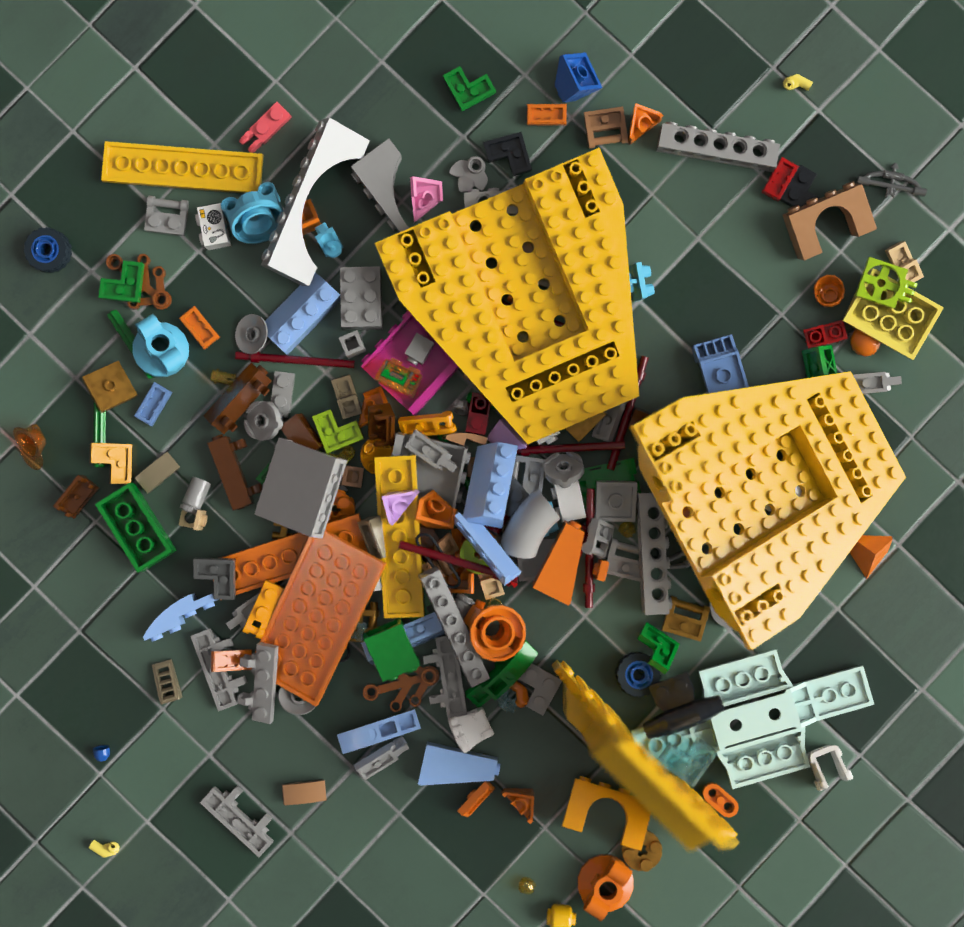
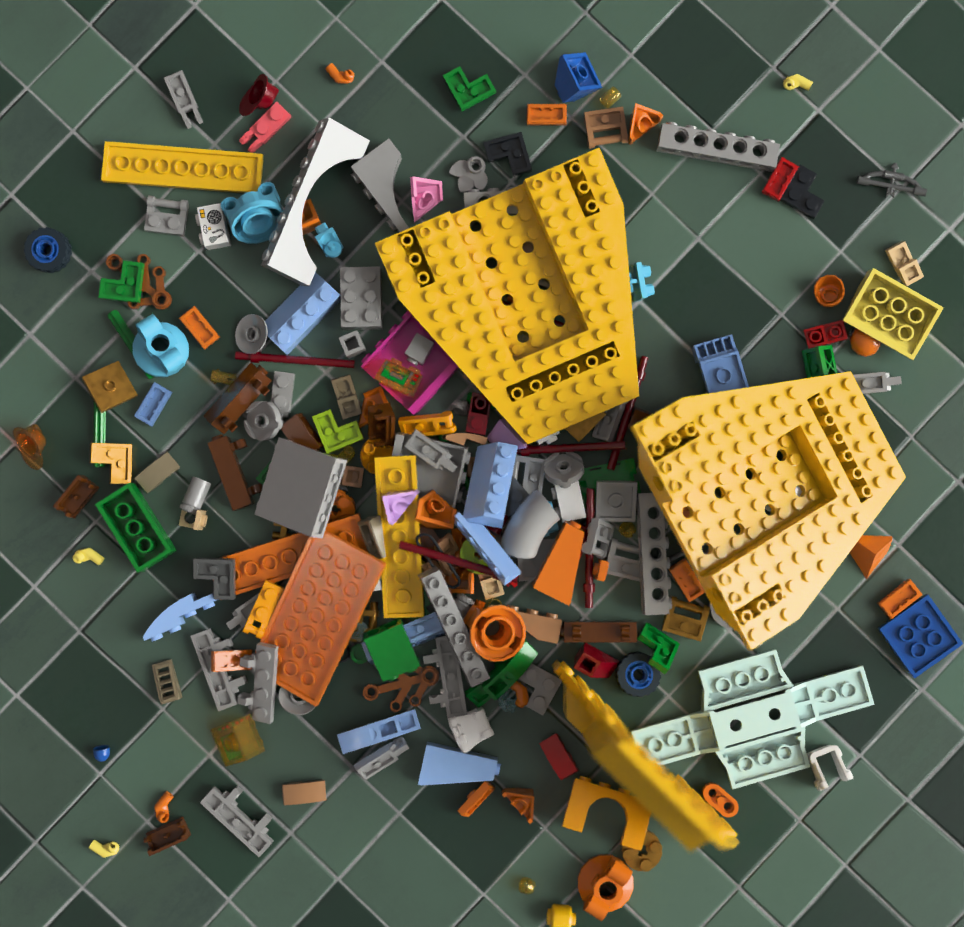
black plate [643,671,725,739] -> none
clear light blue brick [658,737,717,787] -> none
medium nougat arch [782,181,877,261] -> none
lime piece [855,257,917,309] -> none
none -> light yellow arm [73,548,105,566]
none -> reddish brown hinge [143,817,191,856]
none -> orange arm [154,791,174,823]
none -> light grey hinge [164,70,203,129]
none -> clear yellow slope [210,714,265,767]
none -> dark red piece [239,74,279,116]
none -> orange arm [325,63,354,84]
none -> green tile [350,643,367,664]
none -> medium nougat slope [507,605,562,644]
none -> red slope [539,734,579,781]
none -> reddish brown brick [559,621,637,642]
none -> dark red slope [573,642,619,678]
none -> clear yellow hinge [599,86,622,109]
none -> orange plate [668,558,705,602]
none -> orange plate [877,579,923,619]
none -> blue plate [877,594,963,679]

